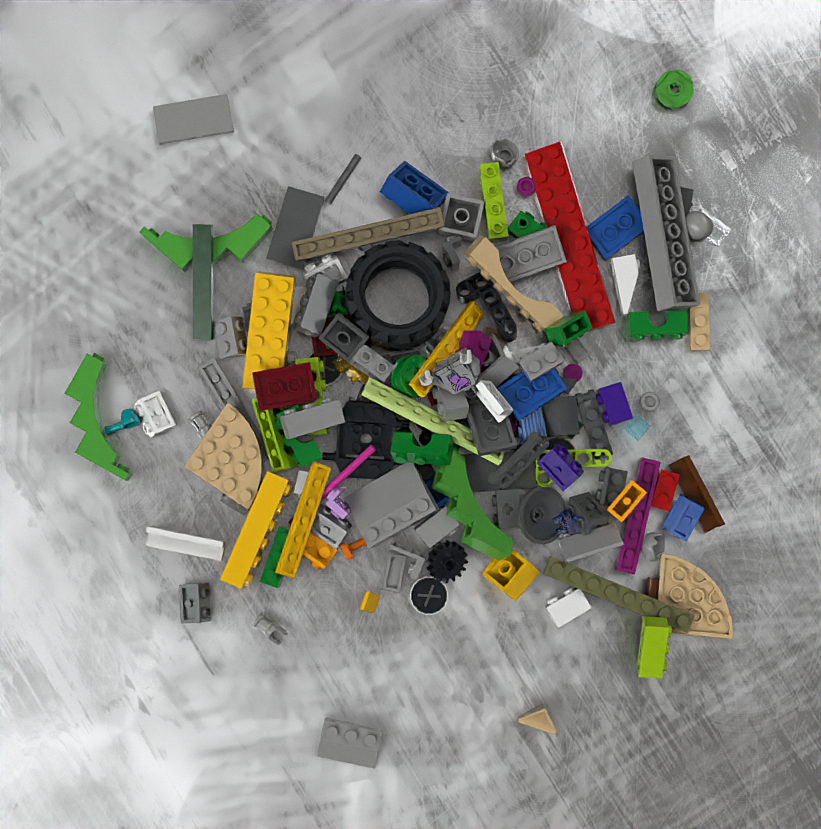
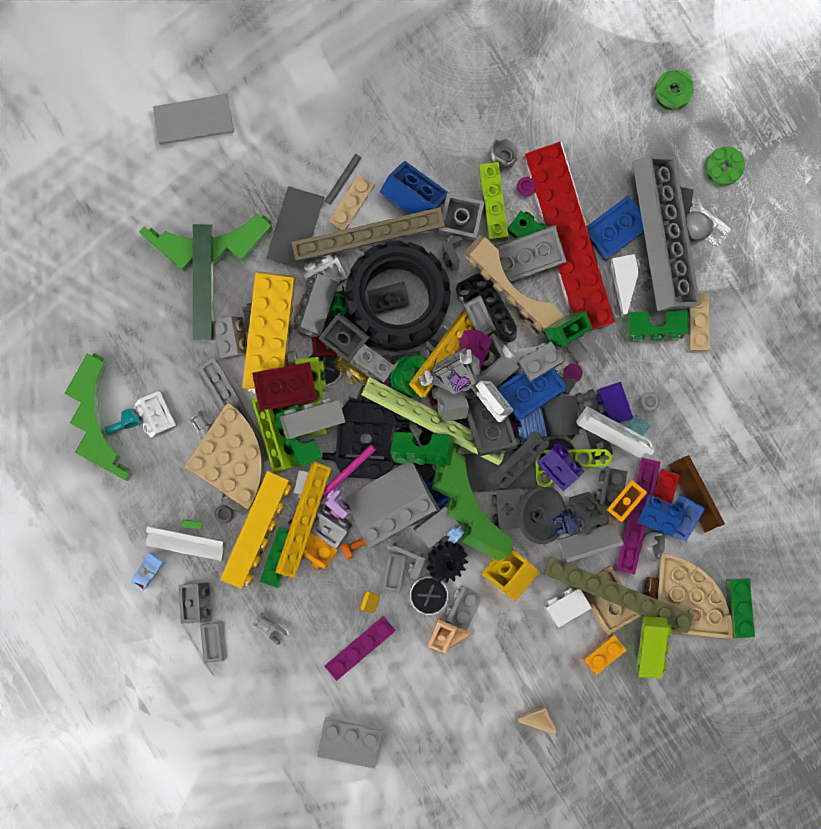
none -> light blue leg [130,552,165,591]
none -> bright green tile [182,520,204,529]
none -> light grey tile [200,622,224,663]
none -> flat silver plate [215,505,234,524]
none -> magenta plate [324,616,396,681]
none -> tan plate [328,174,375,230]
none -> dark grey bracket [367,281,410,313]
none -> light nougat slope [427,619,474,654]
none -> light grey bracket [444,585,483,630]
none -> light blue plate [447,526,464,544]
none -> light grey tile [463,295,497,335]
none -> white fence [576,406,654,458]
none -> tan tile [581,566,641,636]
none -> light orange brick [582,634,627,675]
none -> blue bracket [637,495,684,537]
none -> bright green plate [706,146,745,185]
none -> green arch [726,578,755,638]

